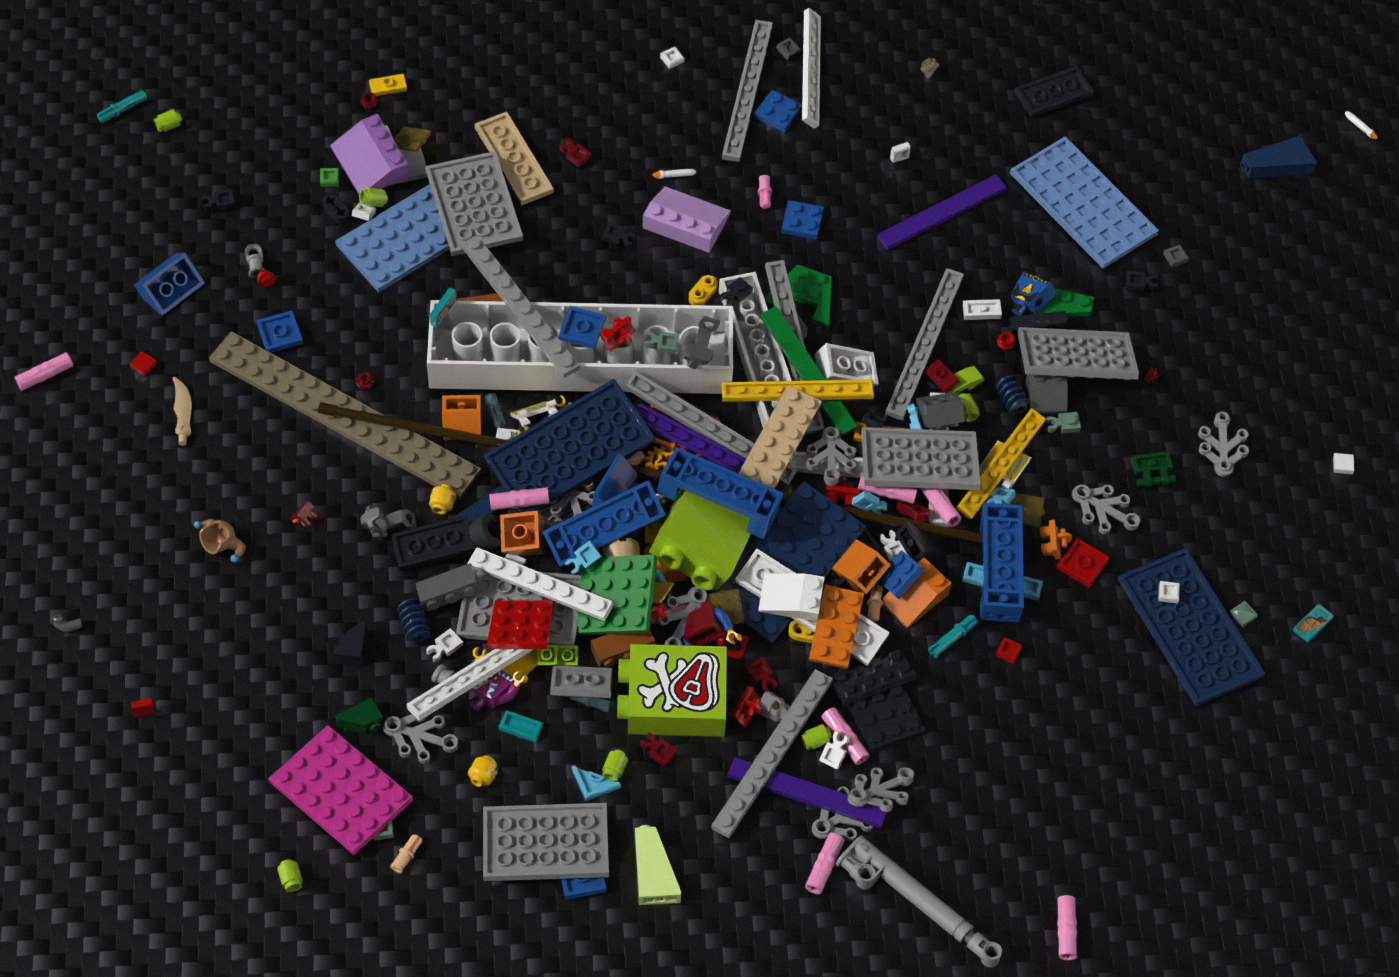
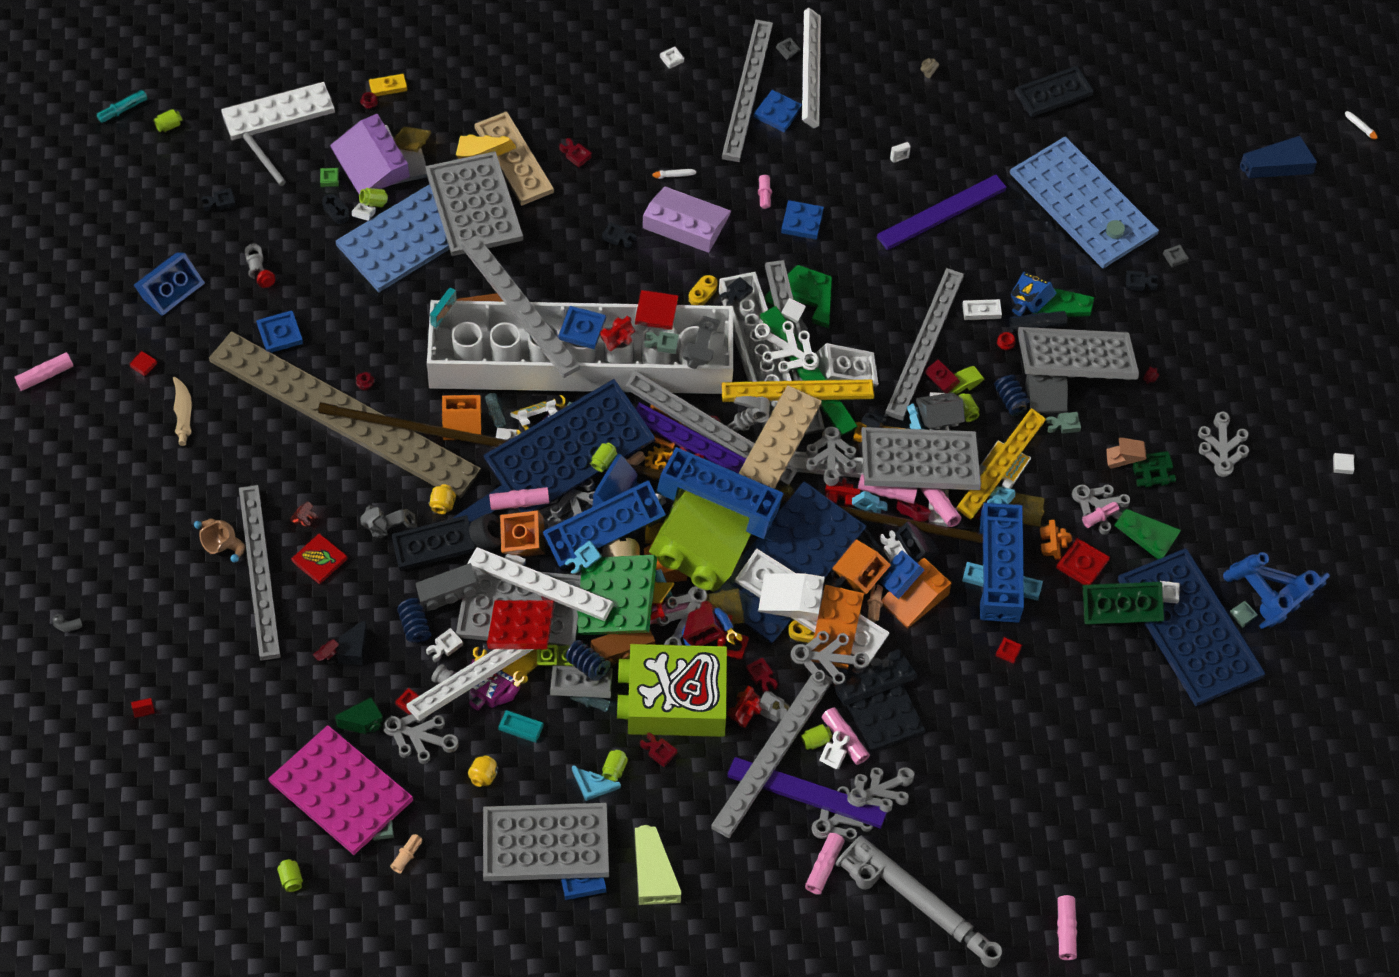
teal axle [928,615,978,658] -> none
tile [1293,604,1334,643] -> none
none -> white plate [221,82,335,140]
none -> light grey plate [239,485,280,660]
none -> light grey bar [243,132,286,186]
none -> red tile [291,534,347,585]
none -> dark red plate [313,639,339,661]
none -> red tile [395,688,419,715]
none -> yellow slope [456,135,516,159]
none -> dark blue piece [566,640,611,681]
none -> lime brick [590,443,617,472]
none -> red tile [635,290,678,330]
none -> light grey piece [726,396,770,432]
none -> white plant [755,321,819,374]
none -> white tile [781,298,806,323]
none -> light grey plant [791,631,869,685]
none -> bright pink axle [1082,502,1120,528]
none -> dark green slope [1083,582,1164,624]
none -> sand green tile [1106,220,1125,239]
none -> nougat slope [1106,438,1146,469]
none -> green wing [1114,509,1181,559]
none -> blue plate [1223,552,1330,629]

